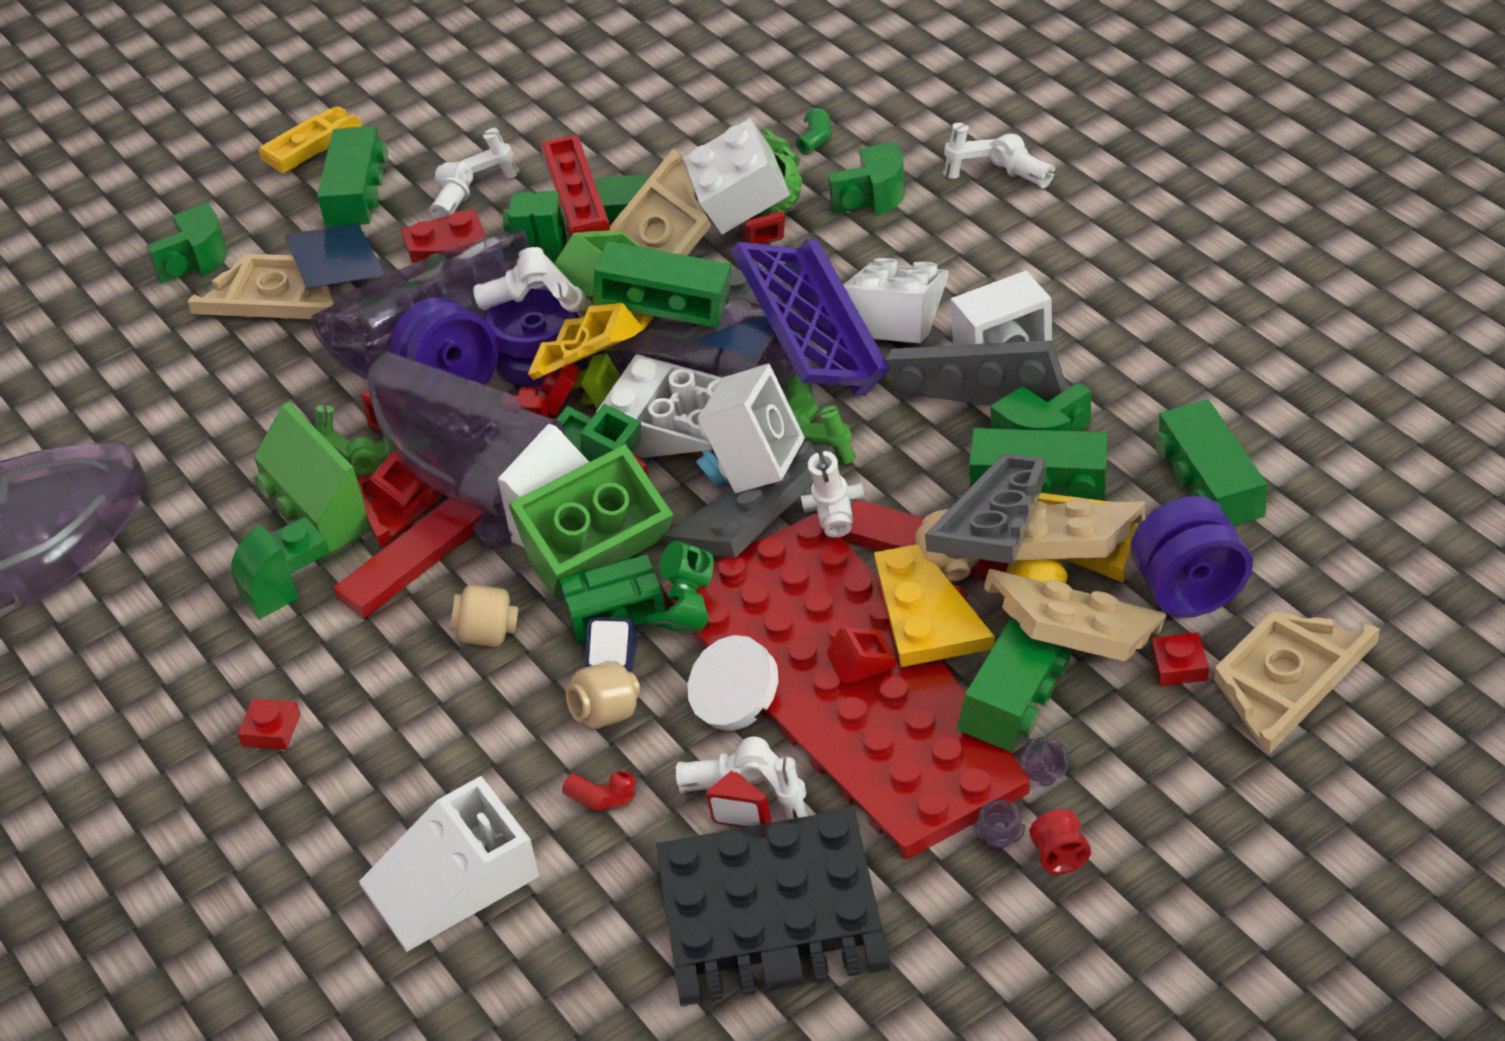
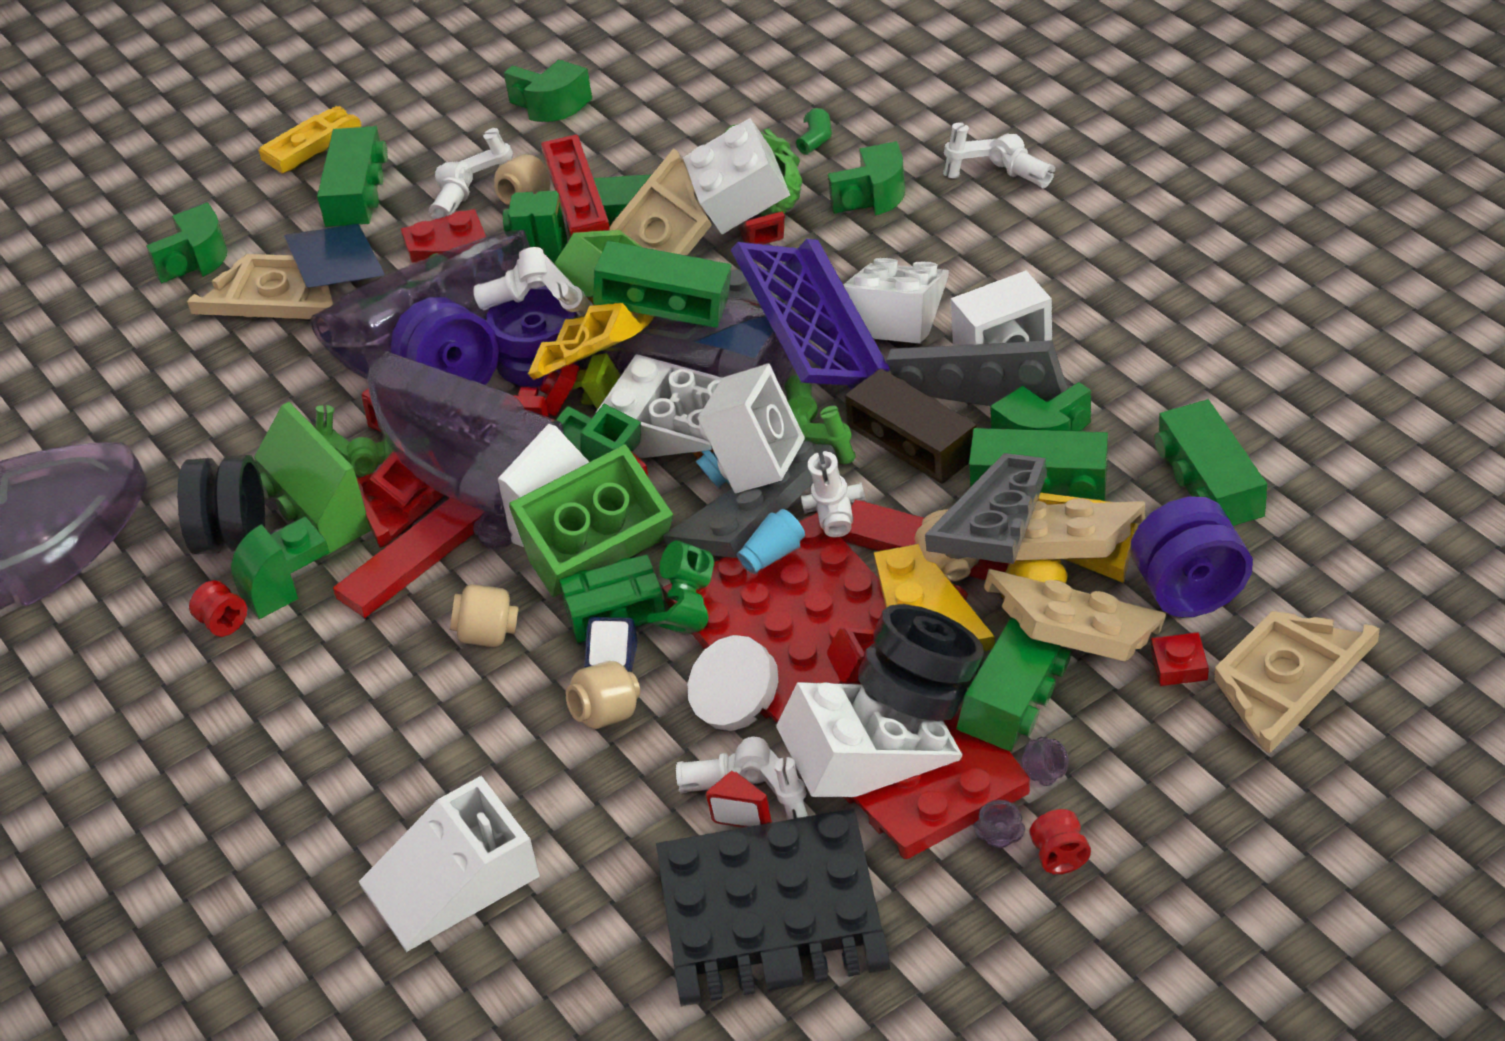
red plate [238,699,301,750] -> none
red arm [562,770,636,811] -> none
none -> black wheel [177,455,265,555]
none -> red wheel [189,580,248,637]
none -> tan head [494,154,551,206]
none -> green brick [504,59,593,122]
none -> medium azure cone [737,509,805,574]
none -> white slope [776,682,962,797]
none -> dark brown brick [845,368,977,484]
none -> black wheel [858,604,984,721]

